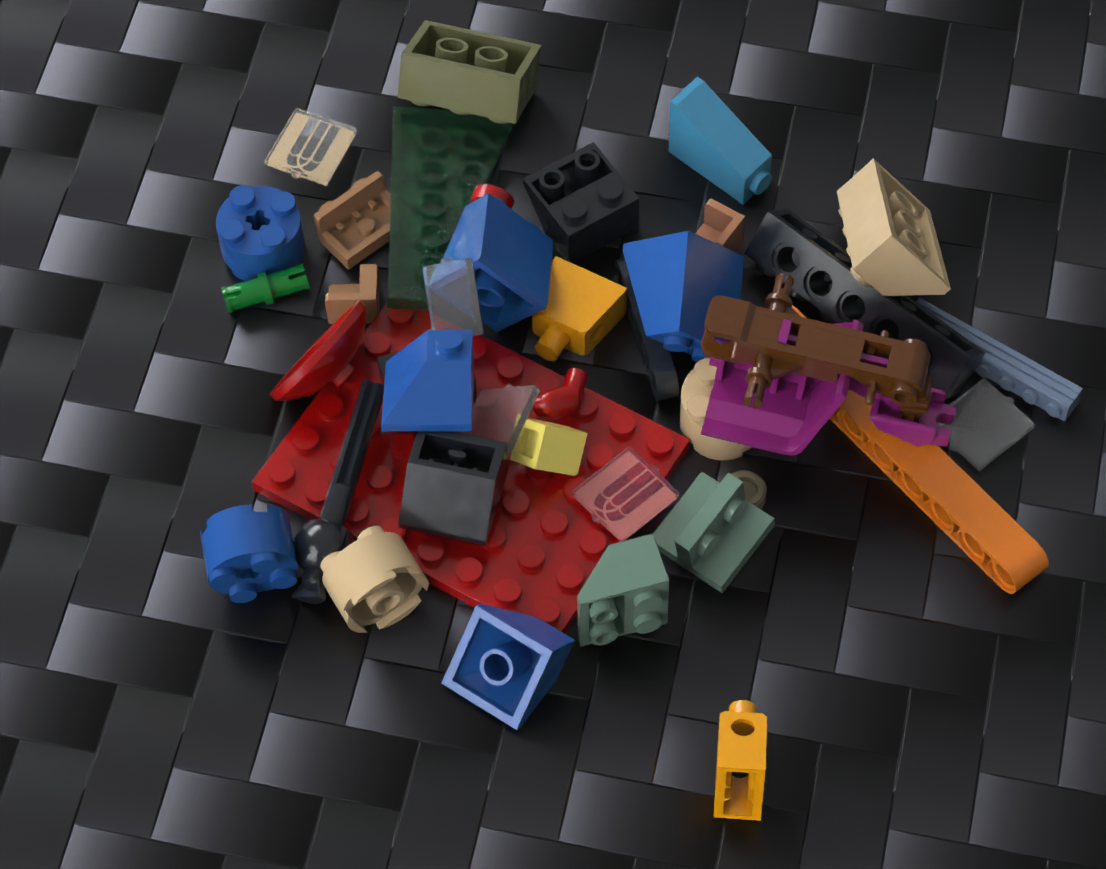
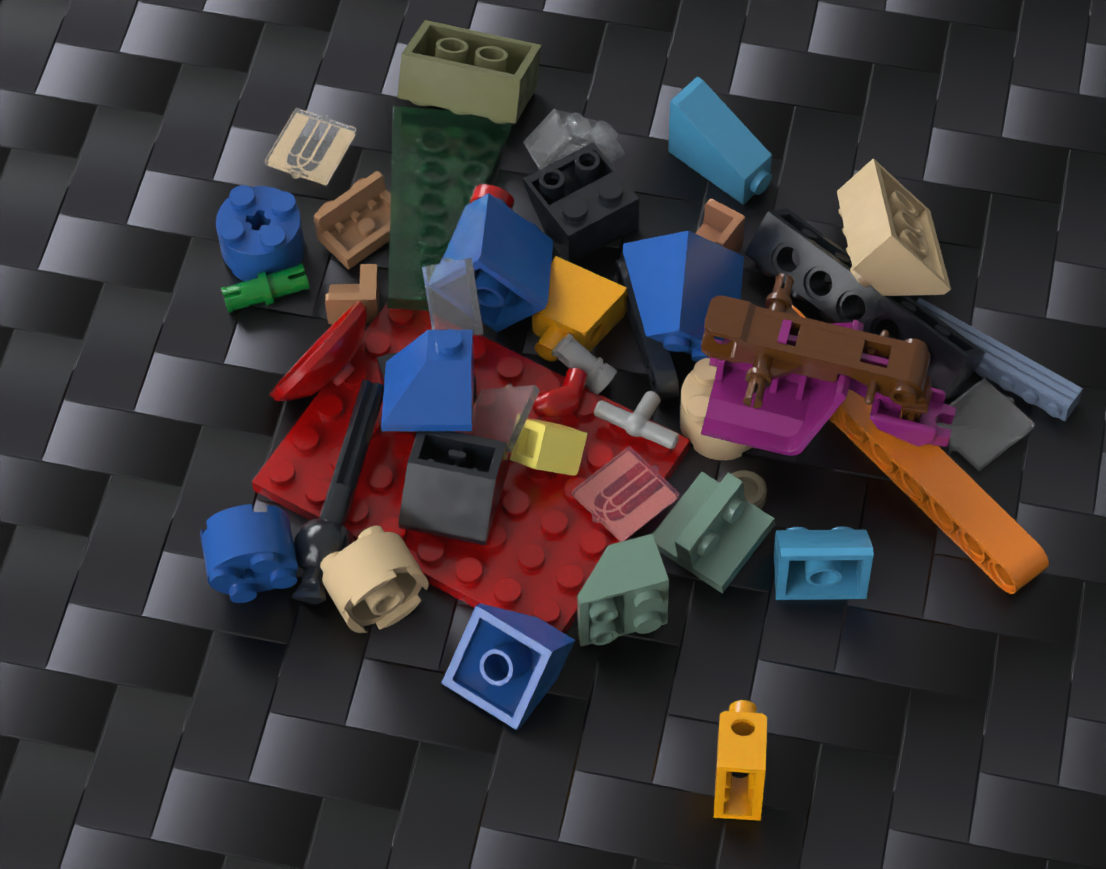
none -> clear slope [523,108,625,170]
none -> light grey pin [551,333,617,395]
none -> light grey piece [594,391,679,449]
none -> dark azure slope [774,526,874,600]

